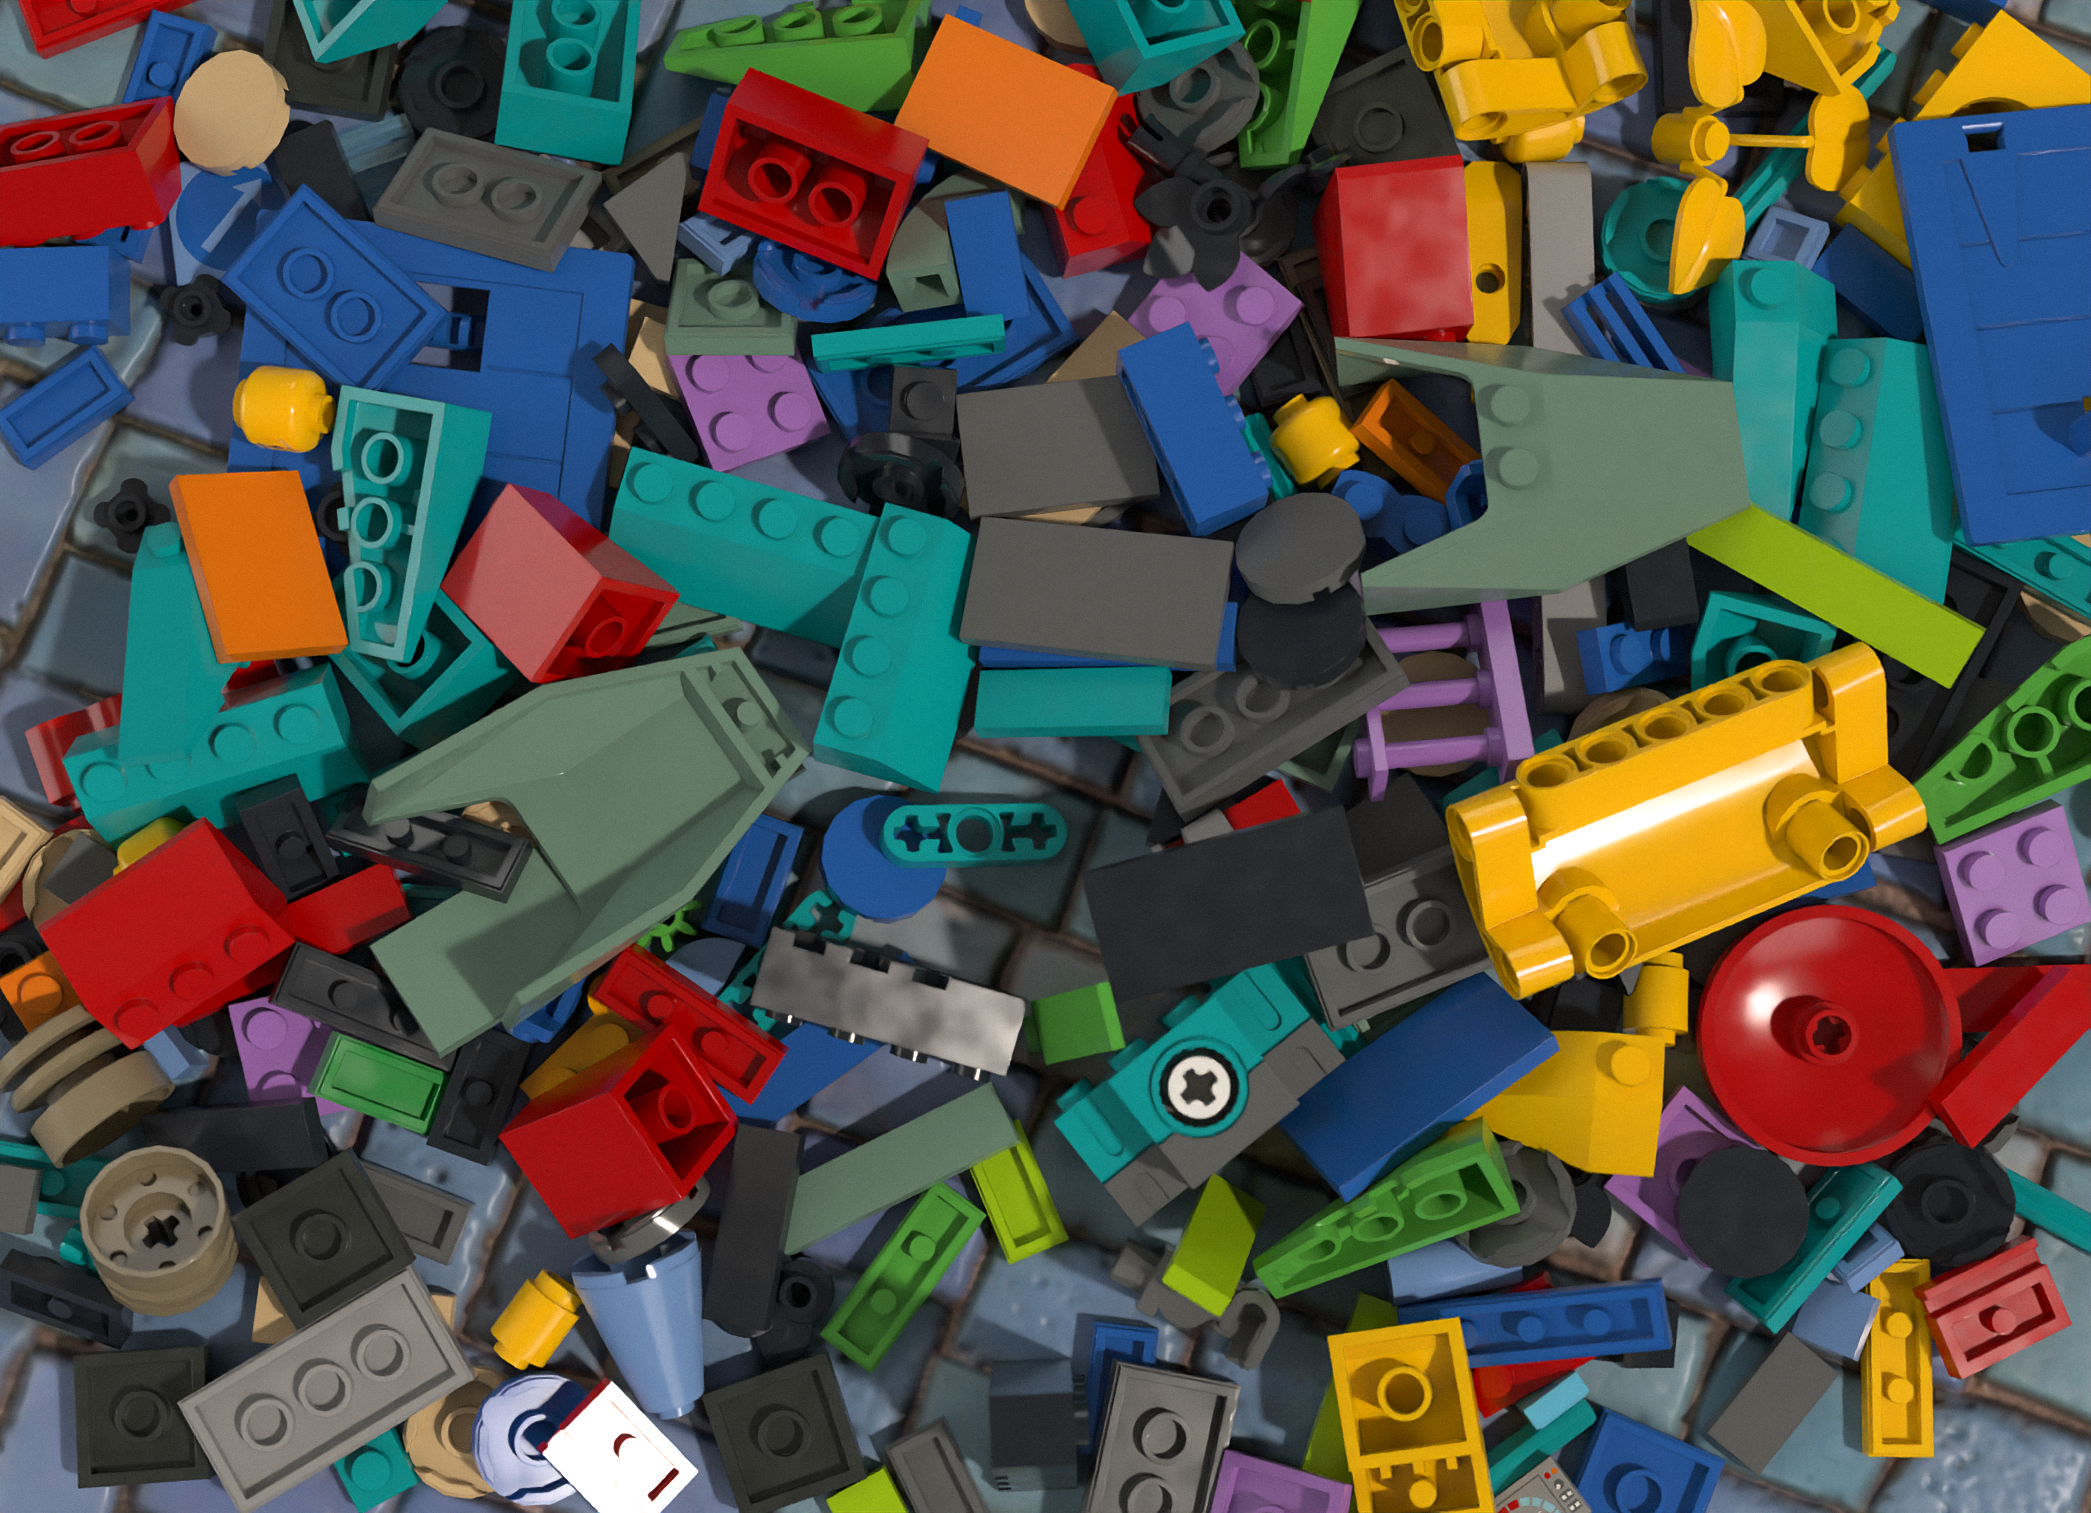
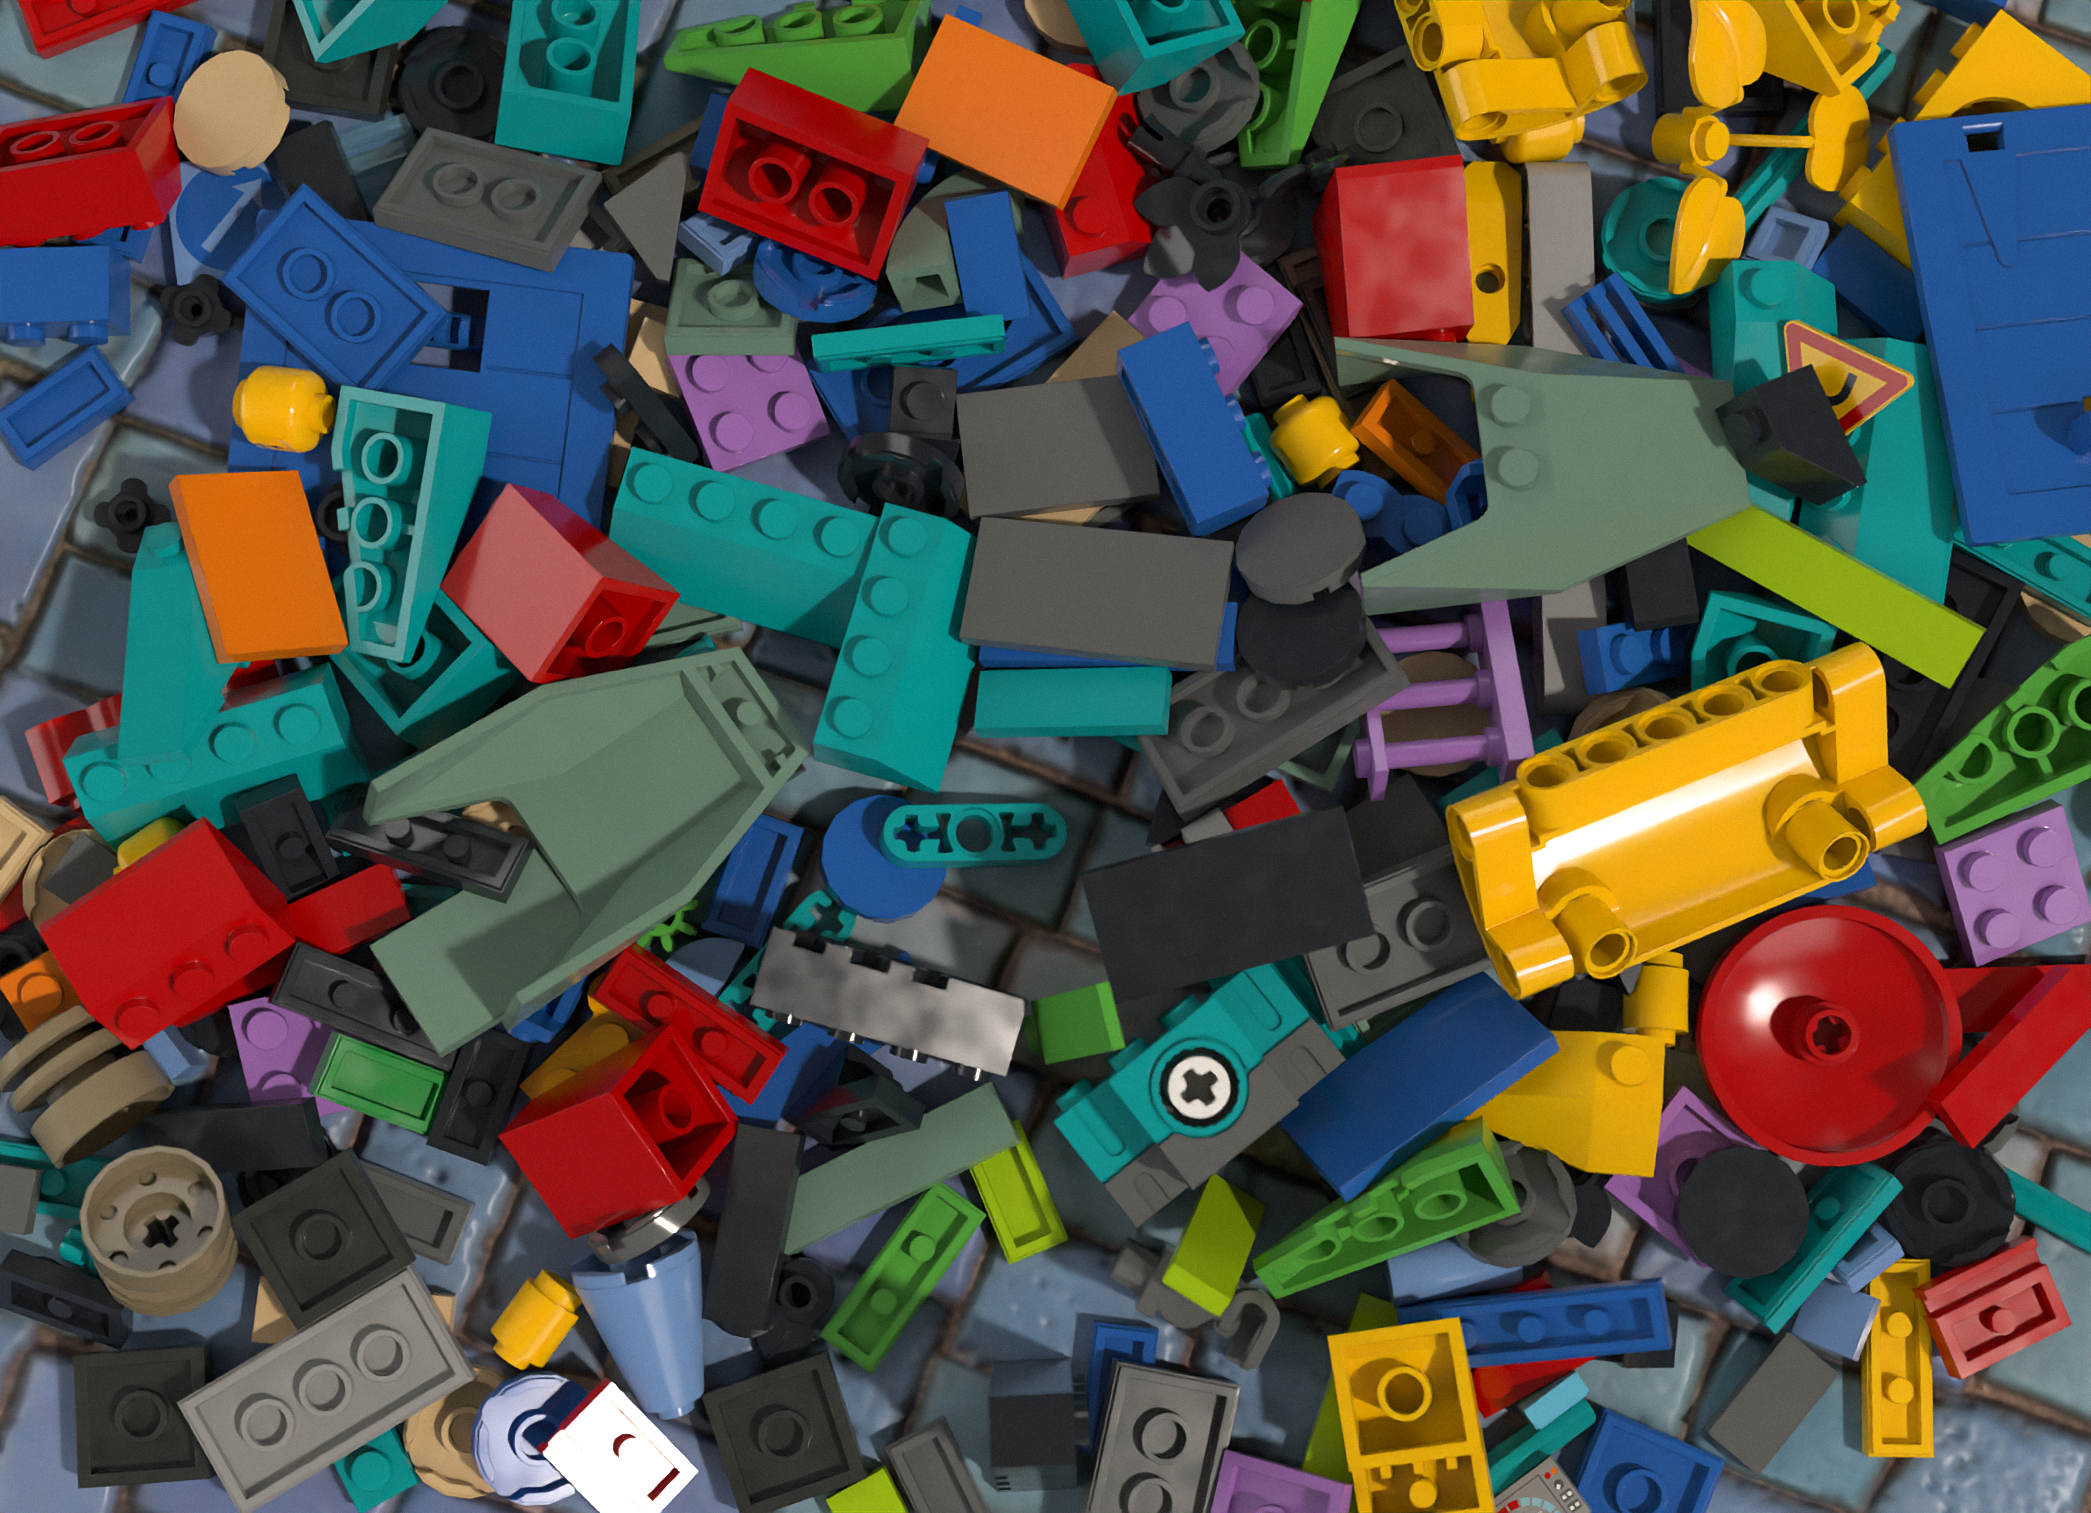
none -> black slope [787,1044,926,1151]
none -> black slope [1715,364,1868,506]
none -> piece [1784,320,1914,436]

